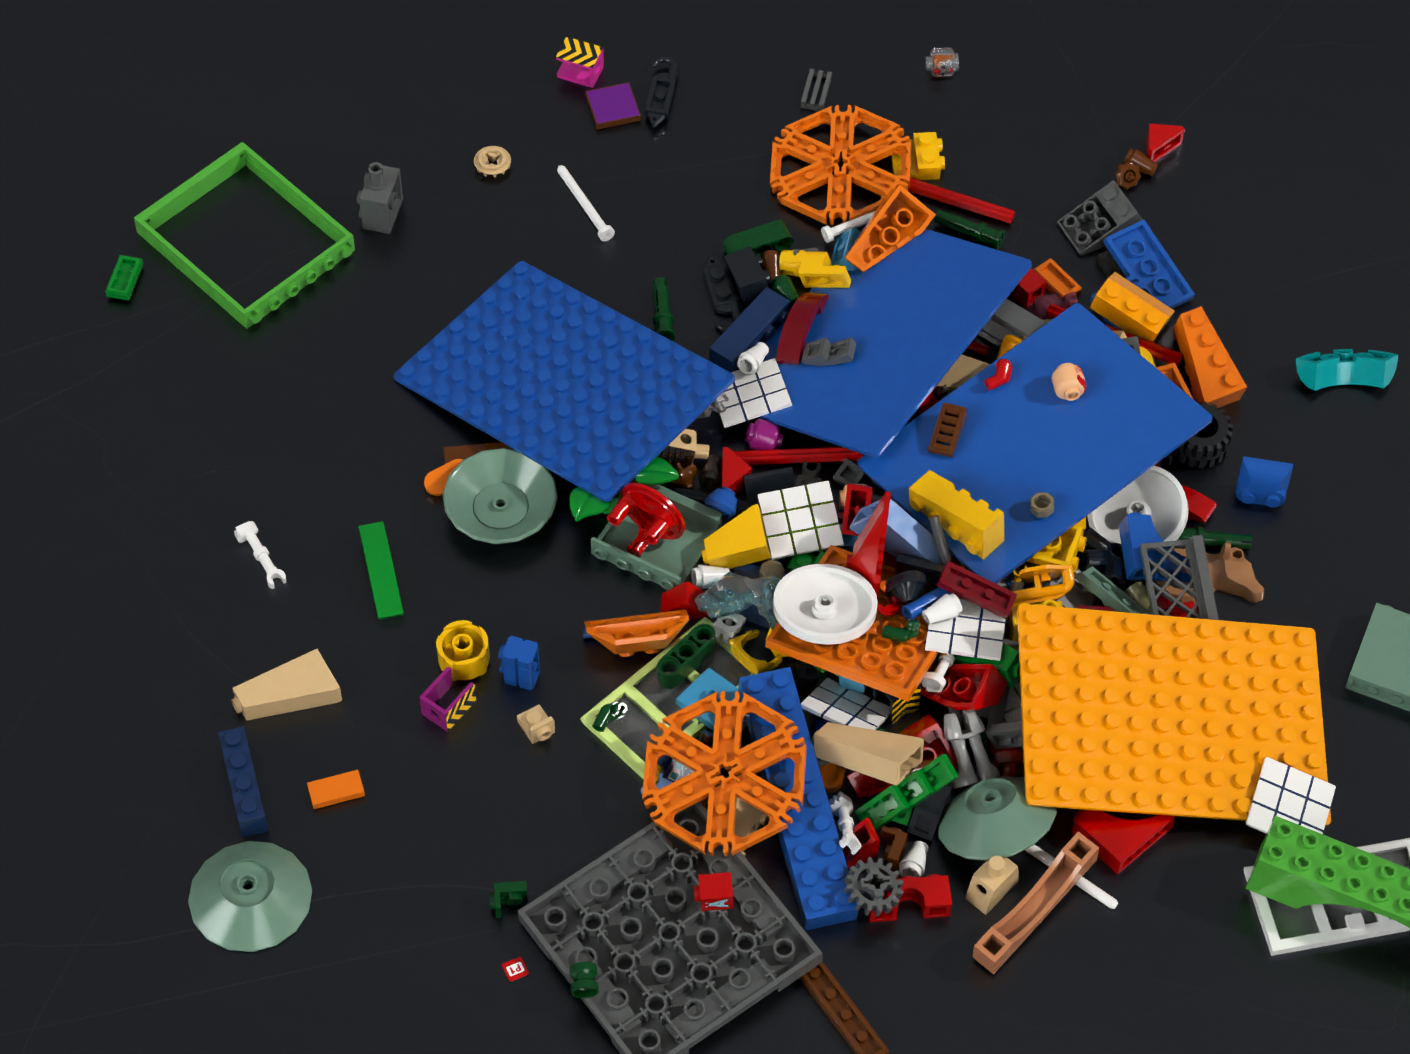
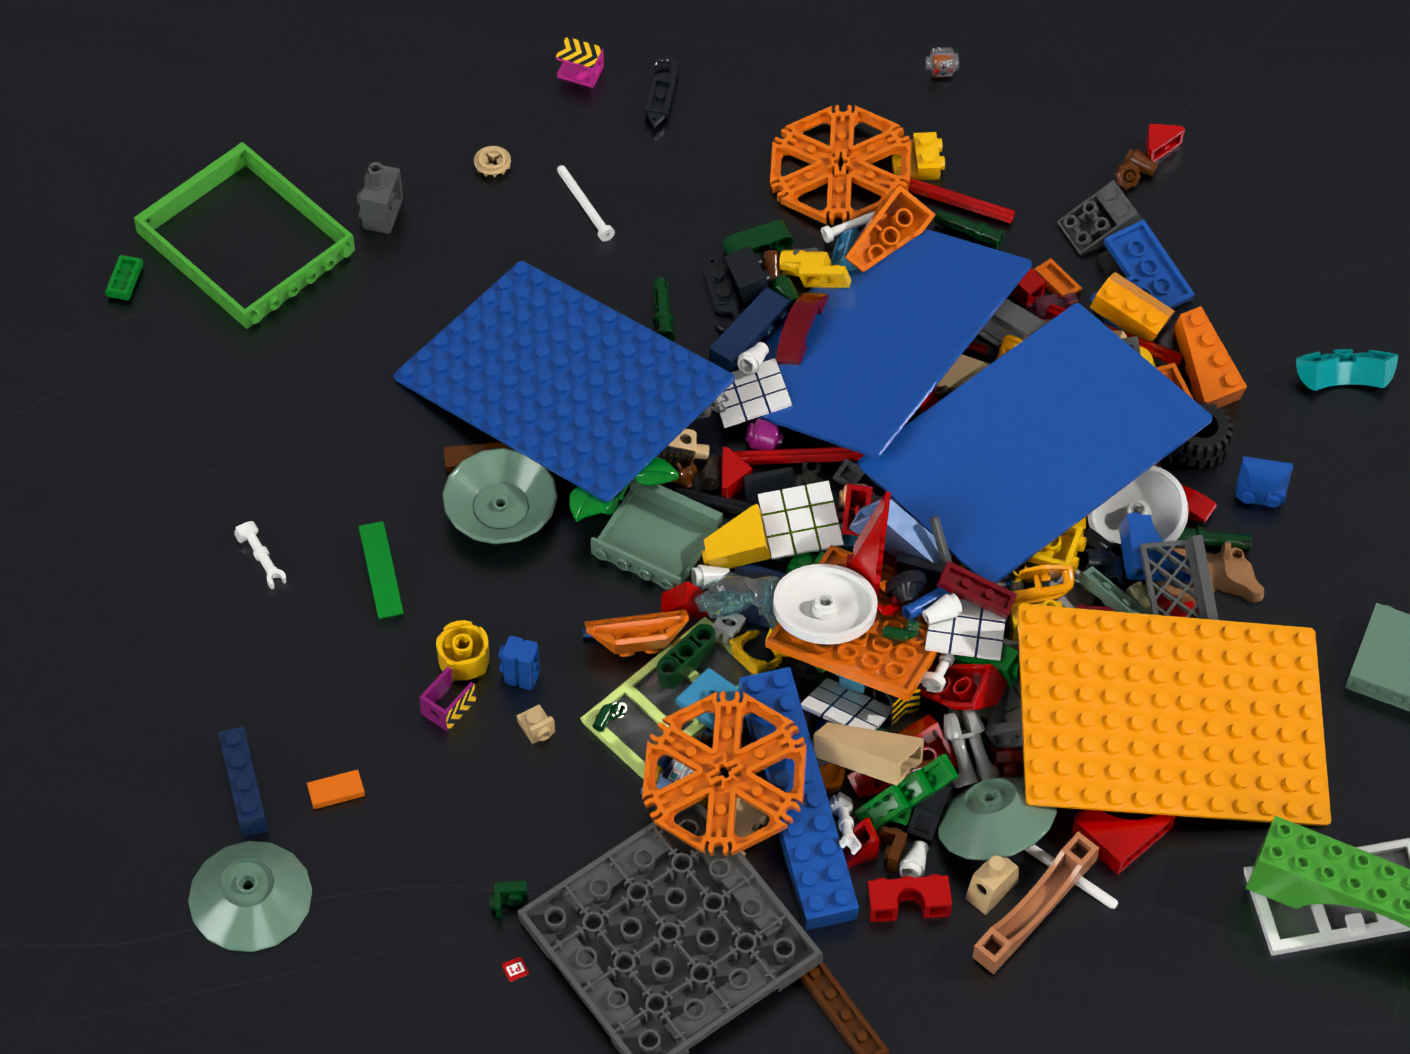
tan slope [231,649,342,721] -> none
orange tile [424,459,463,496] -> none
dark green wheel [570,961,599,998] -> none
dark purple tile [585,82,641,130] -> none
red piece [606,483,686,558] -> none
red brick [694,872,734,911] -> none
blue cone [705,487,737,519] -> none
dark tan tile [759,560,785,586] -> none
dark grey tile [801,68,832,111] -> none
dark grey slope [802,337,856,366] -> none
dark grey gear [844,857,904,917] -> none
yellow wedge [908,470,1004,560] -> none
reddish brown slope [928,403,967,458] -> none
red arm [984,359,1013,391] -> none
dark tan tile [1030,492,1054,518] -> none
light nougat head [1051,363,1087,401] -> none
white piece [1245,757,1336,834] -> none

